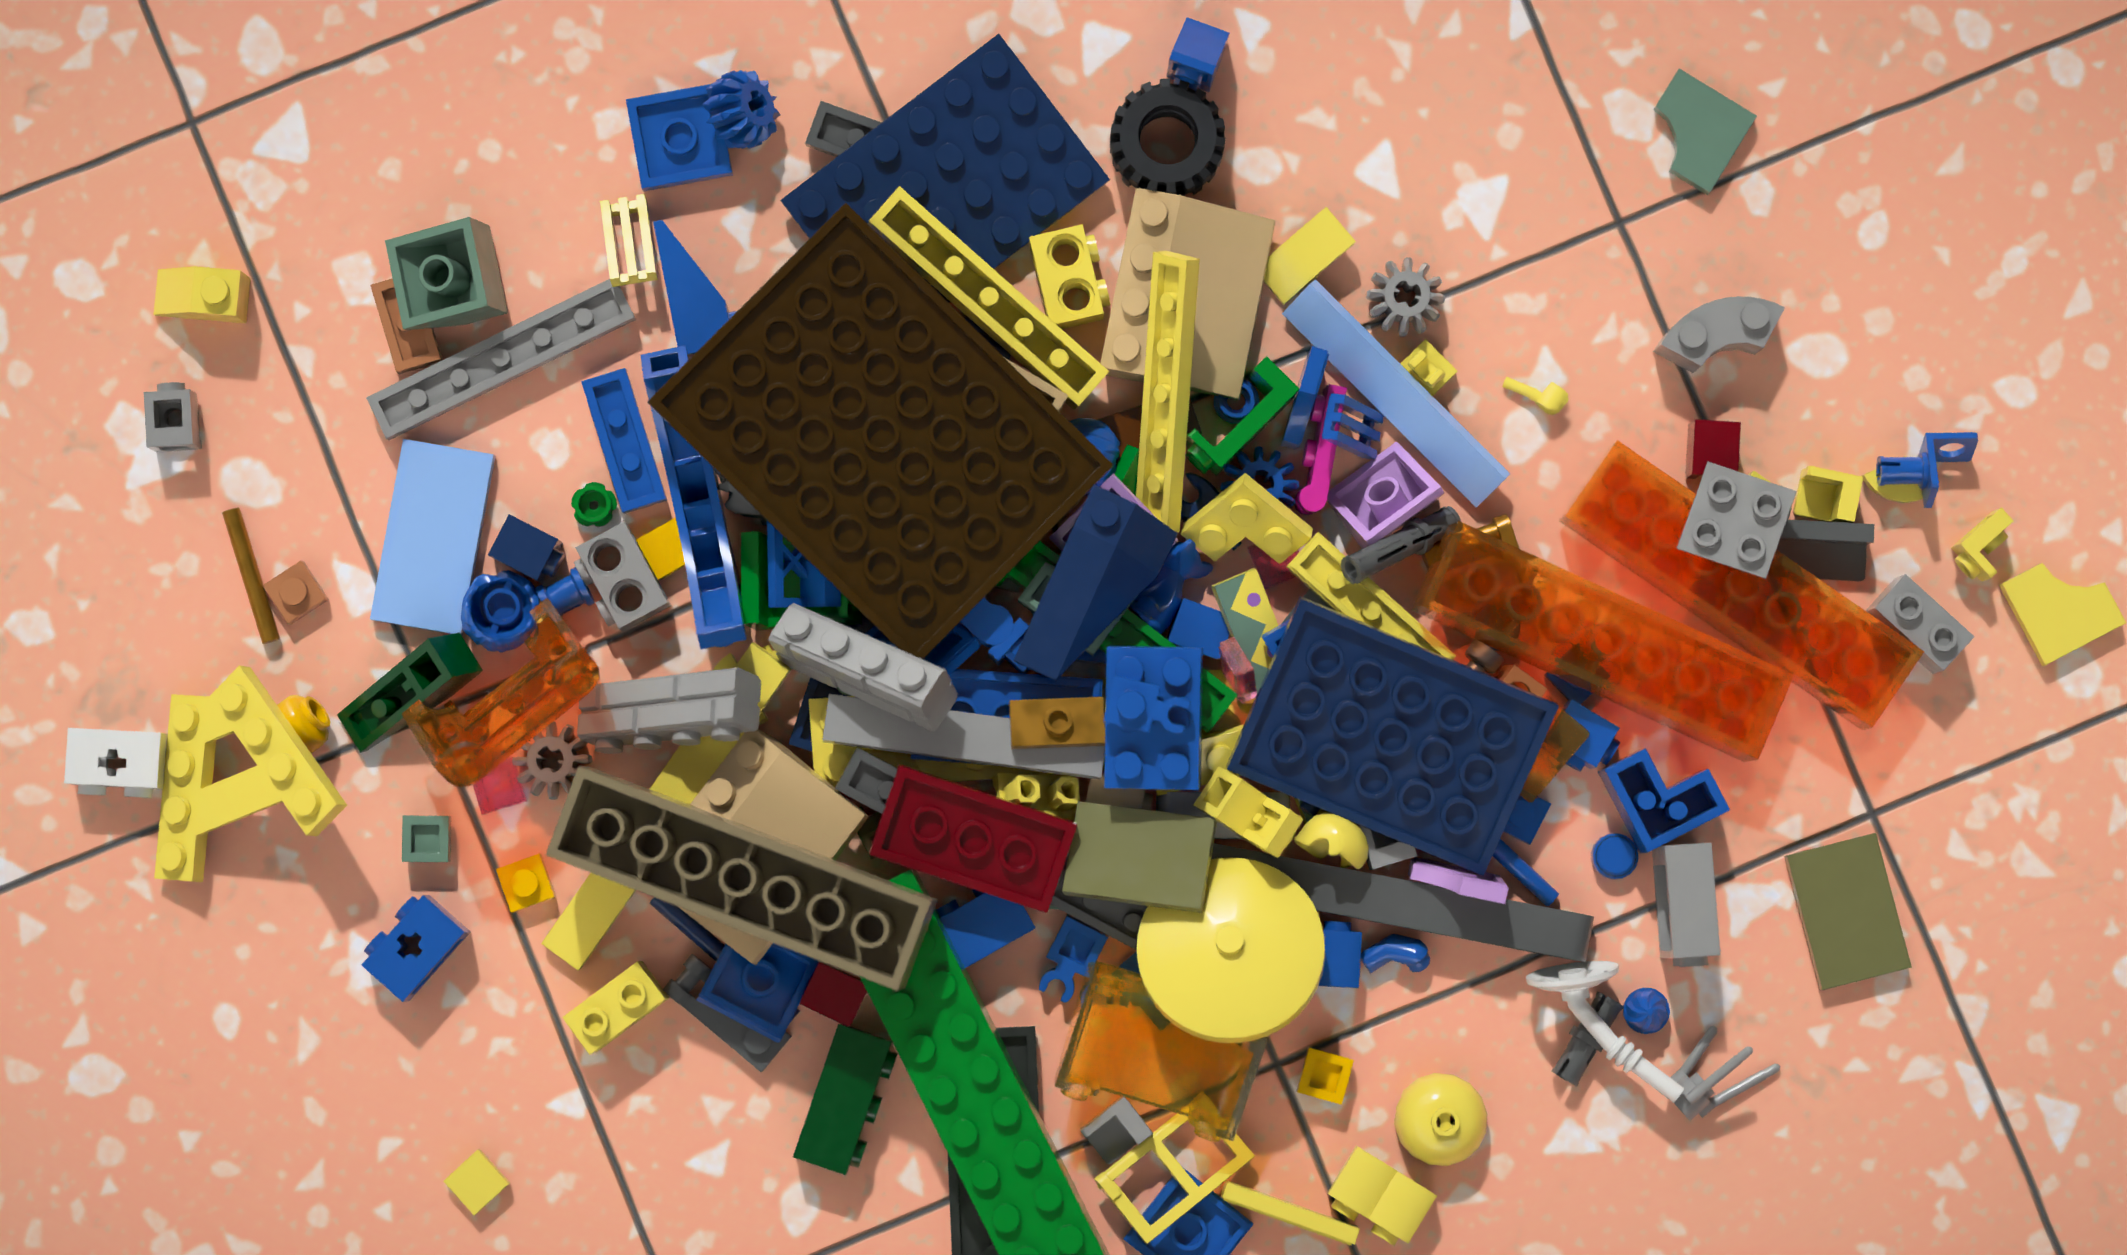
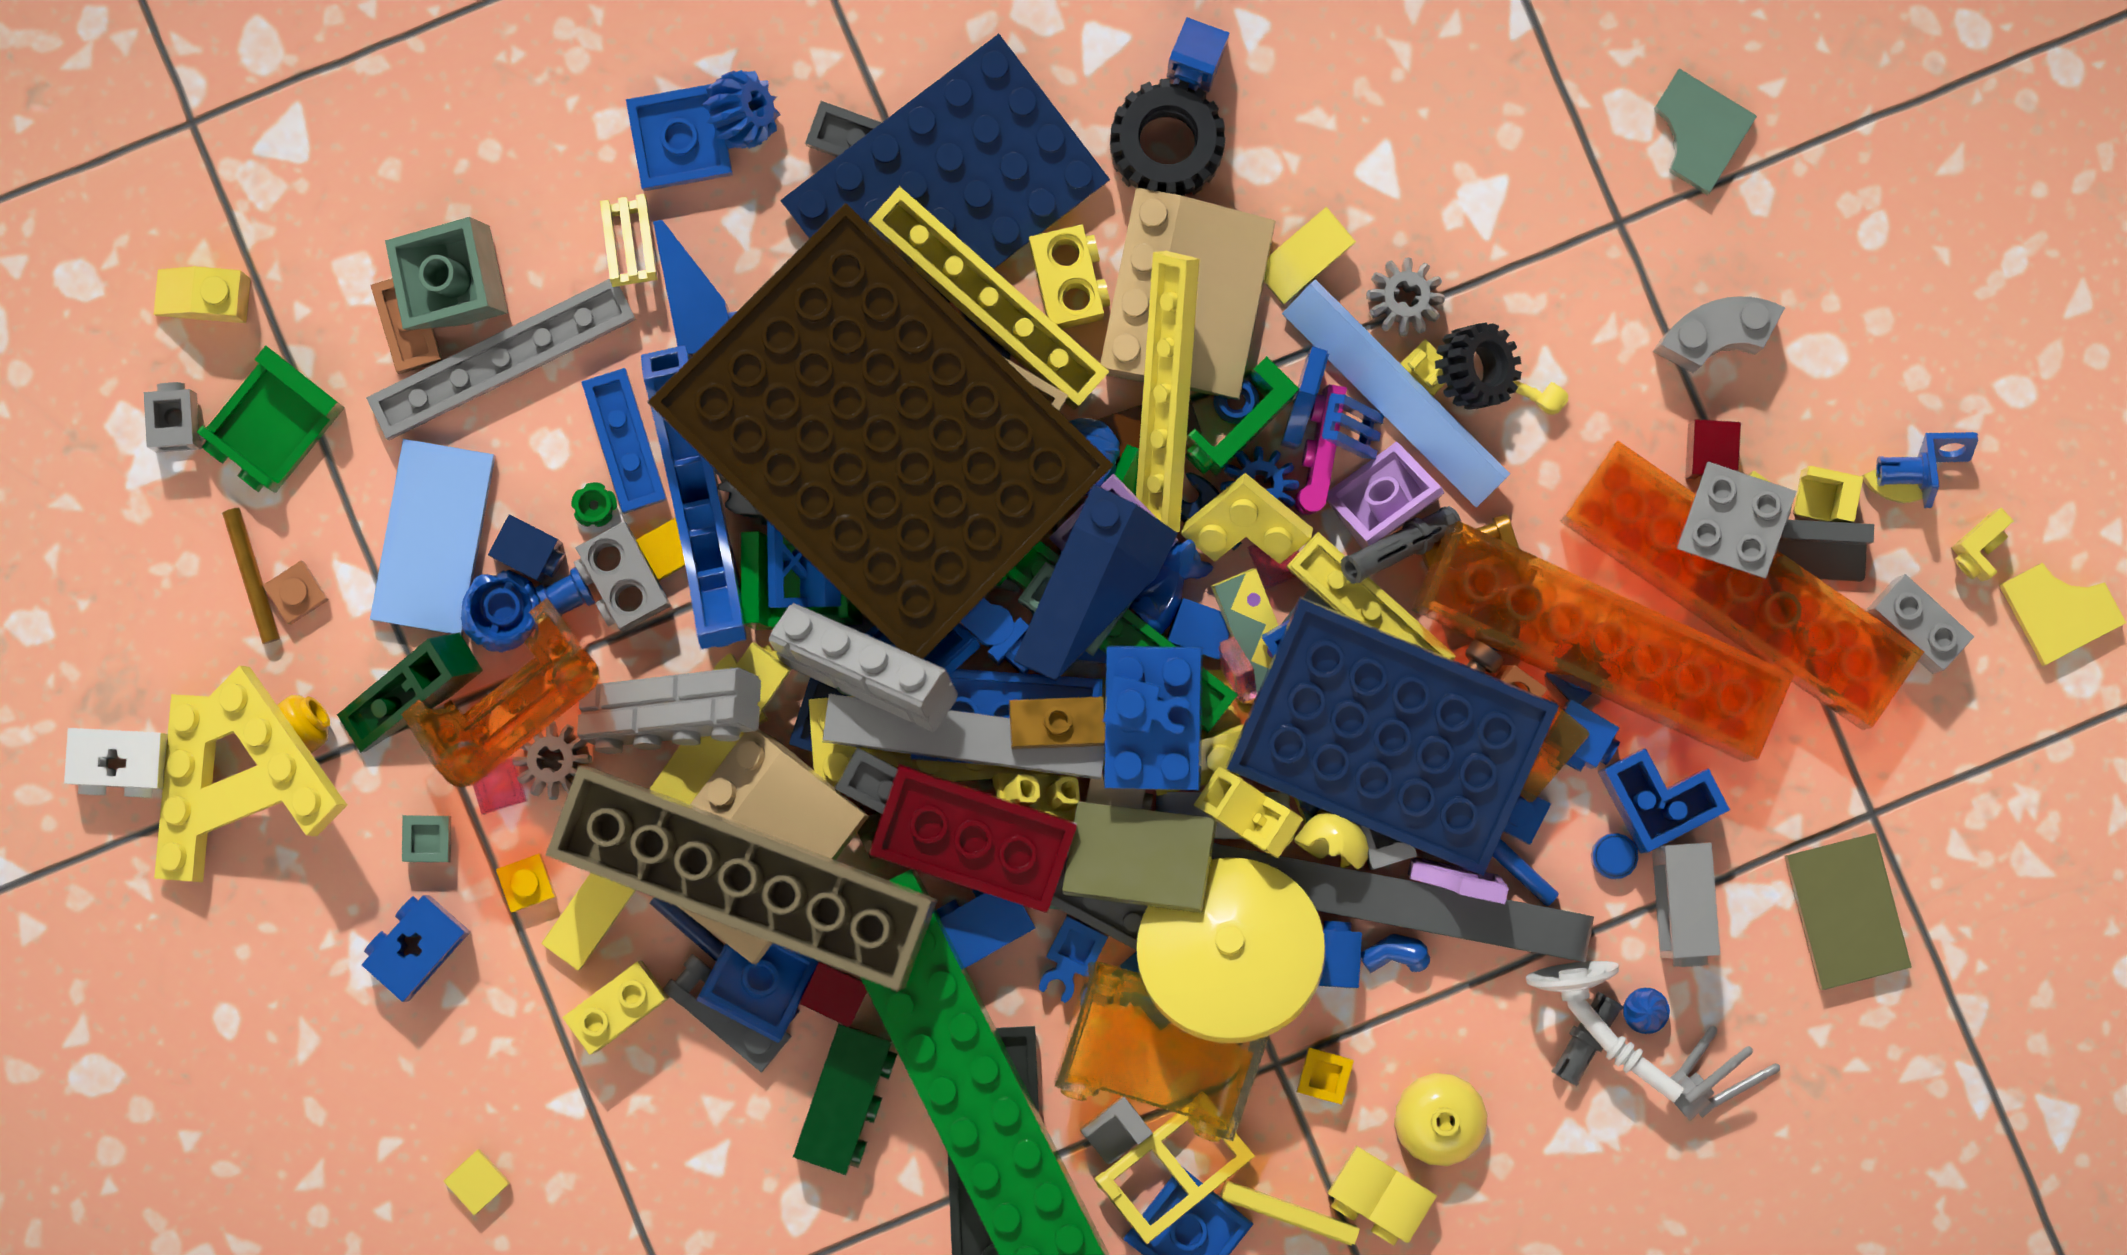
none -> green panel [197,345,345,493]
none -> black tyre [1435,322,1522,410]

